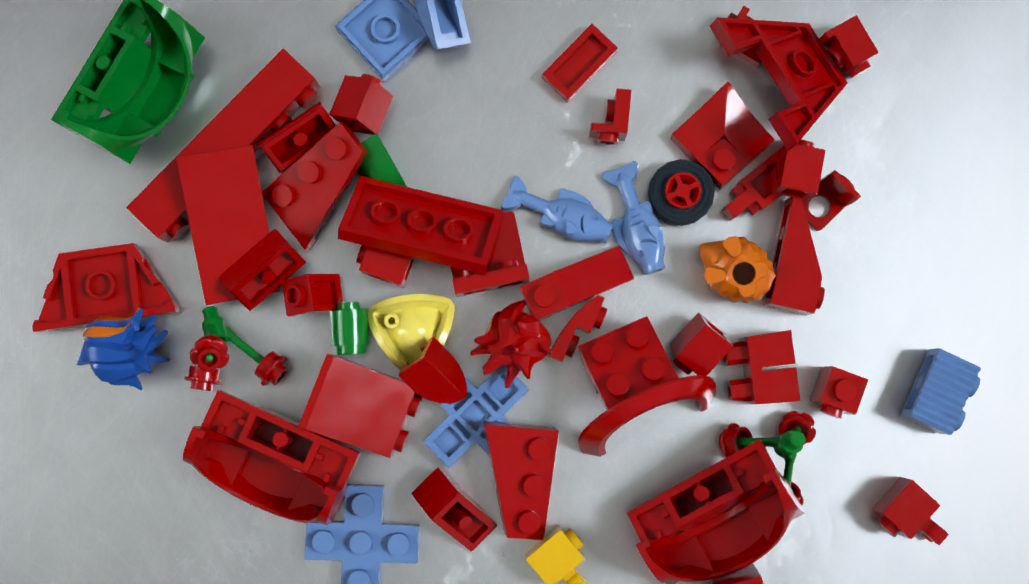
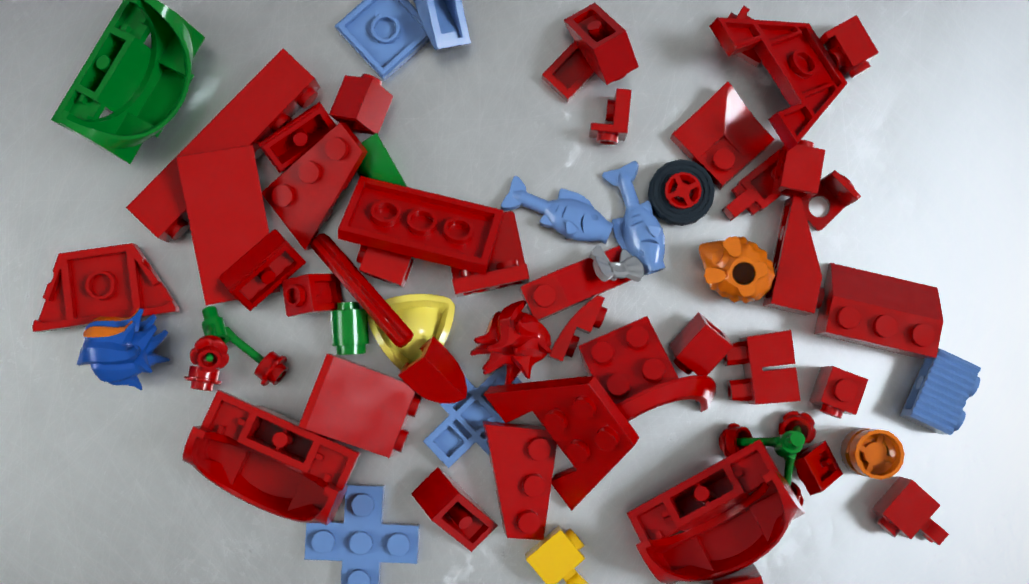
none -> red axle [311,233,414,348]
none -> red wing [484,376,639,511]
none -> red slope [564,3,639,85]
none -> light grey piece [589,245,644,282]
none -> red bracket [794,440,843,496]
none -> red slope [814,263,944,359]
none -> orange wheel [840,428,905,480]

